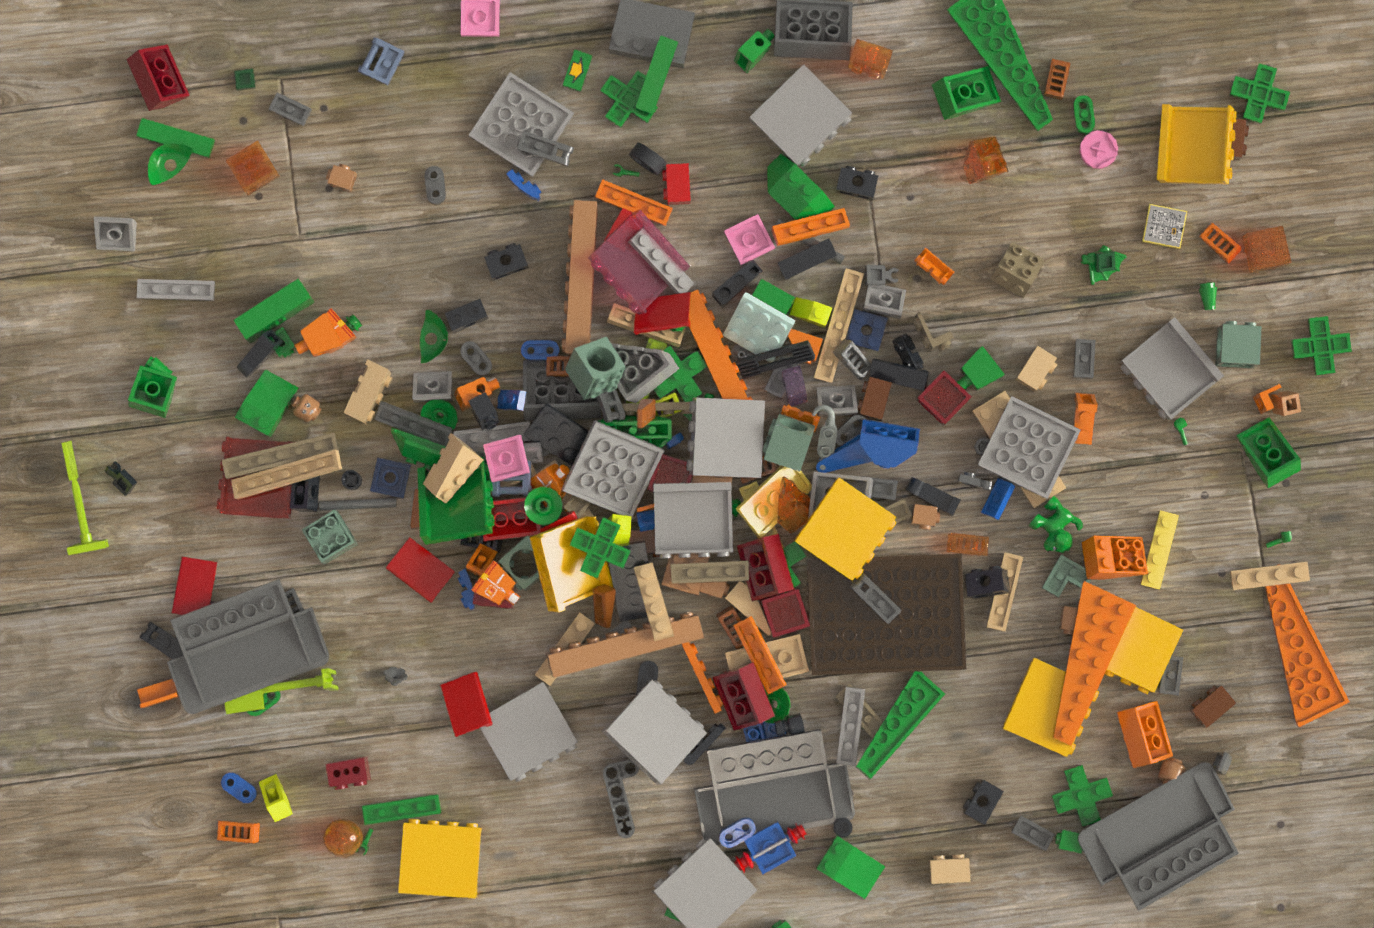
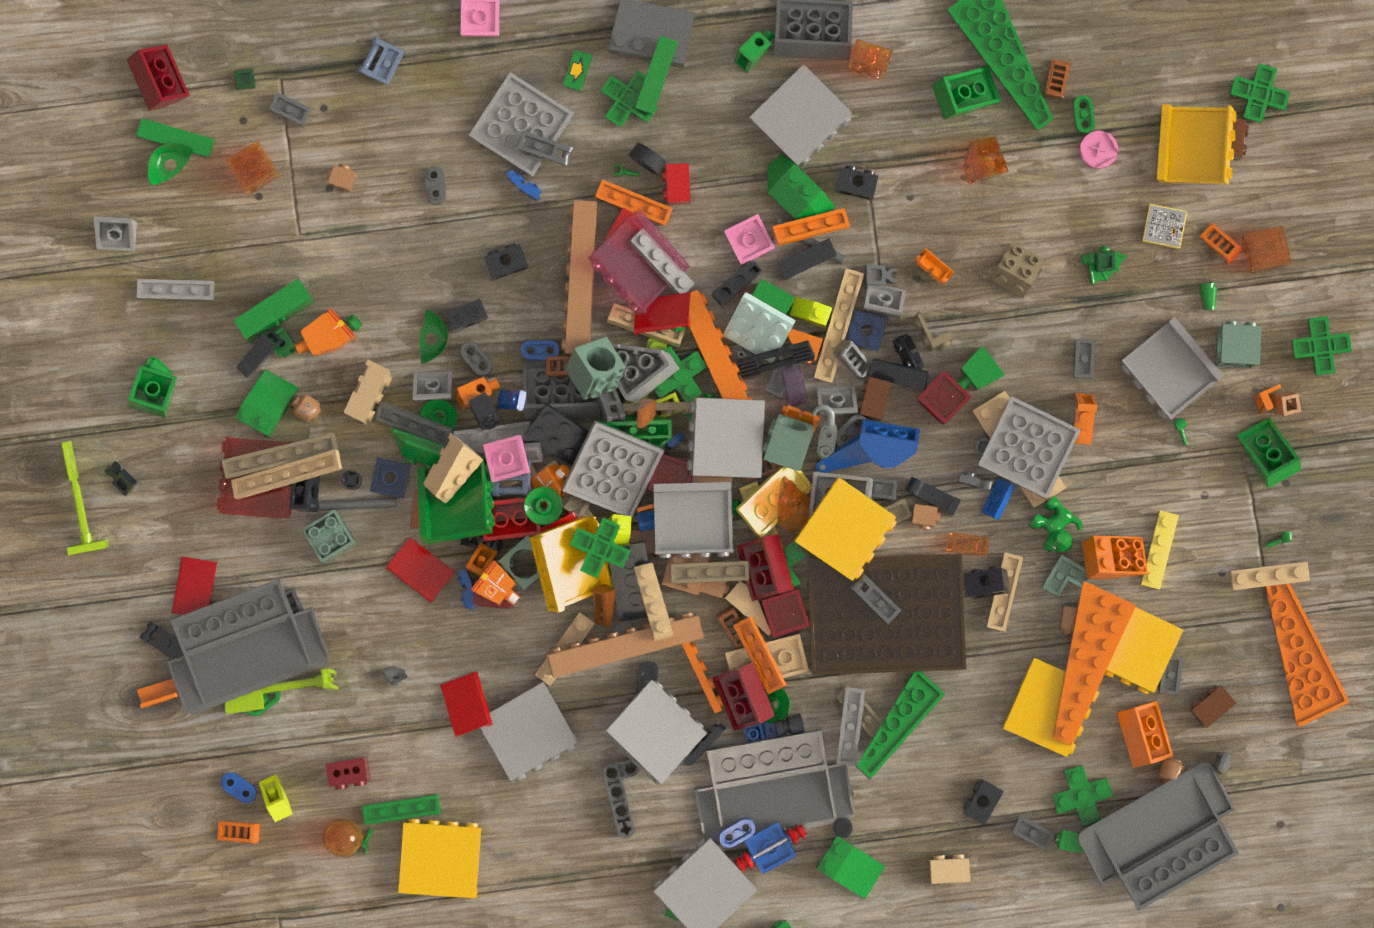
tan brick [1016,346,1057,392] -> none

